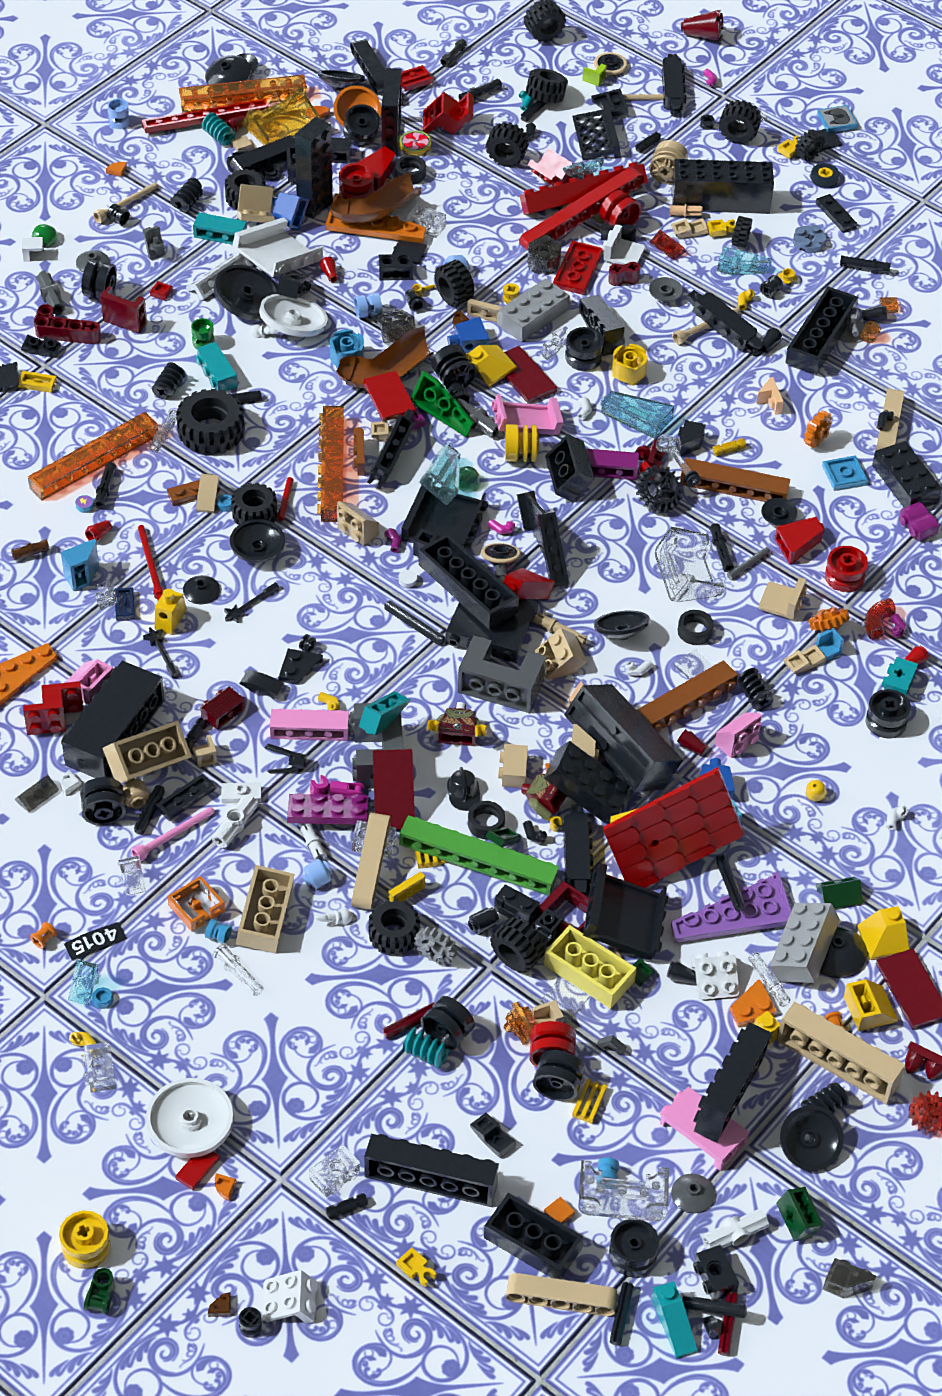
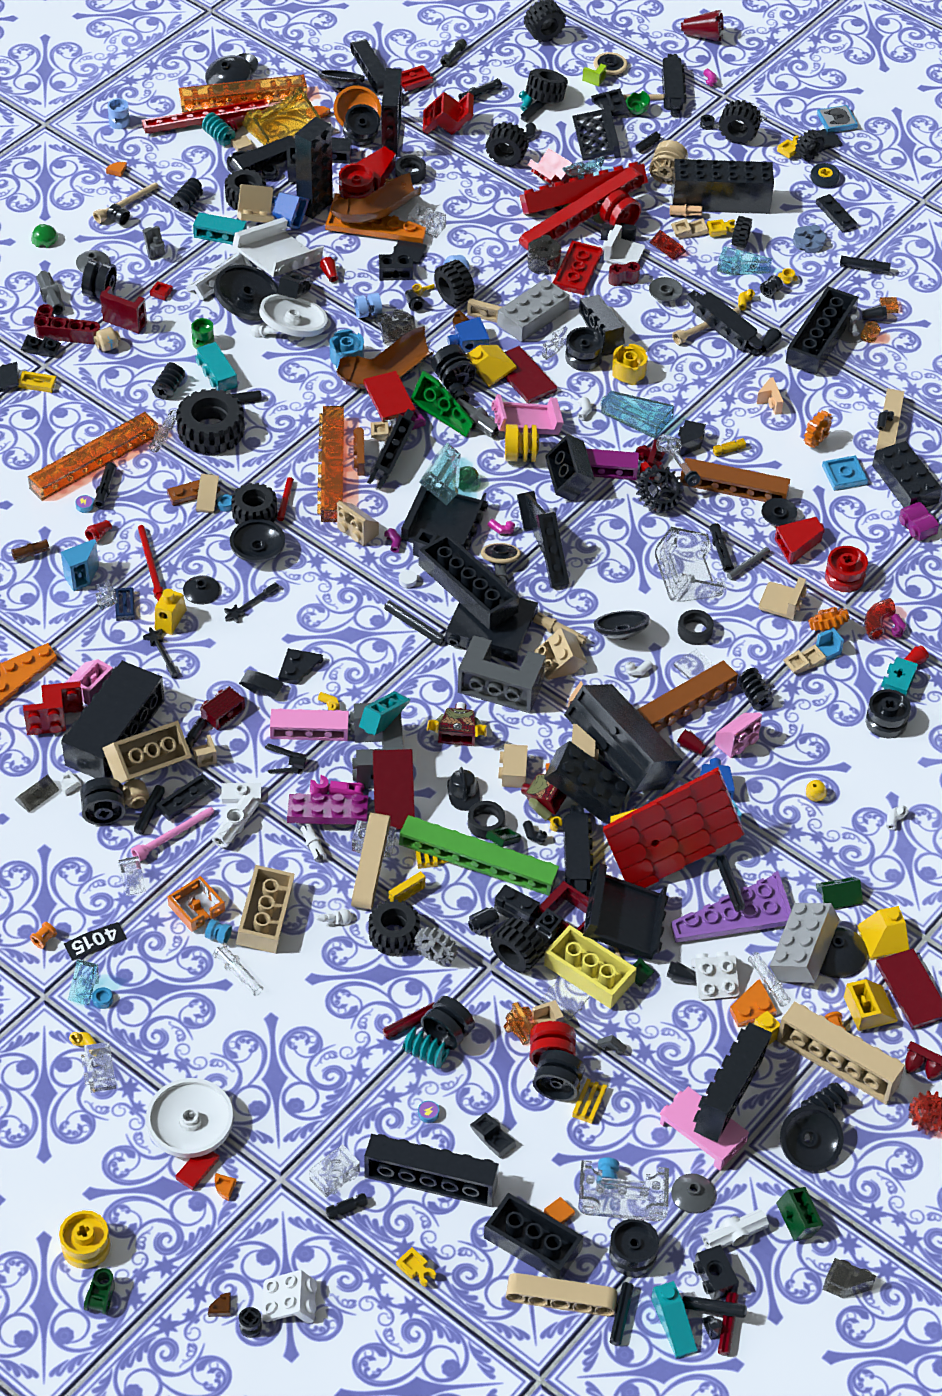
white panel [22,237,44,262] -> none
black bush [299,634,316,652] -> none
light blue head [302,859,333,889] -> none
tile [399,131,432,156] -> none
yellow wheel [503,283,520,304] -> none
red slope [503,568,555,599] -> none
none -> tan head [94,327,121,352]
none -> tile [418,1101,439,1123]
none -> green hair [626,91,650,115]

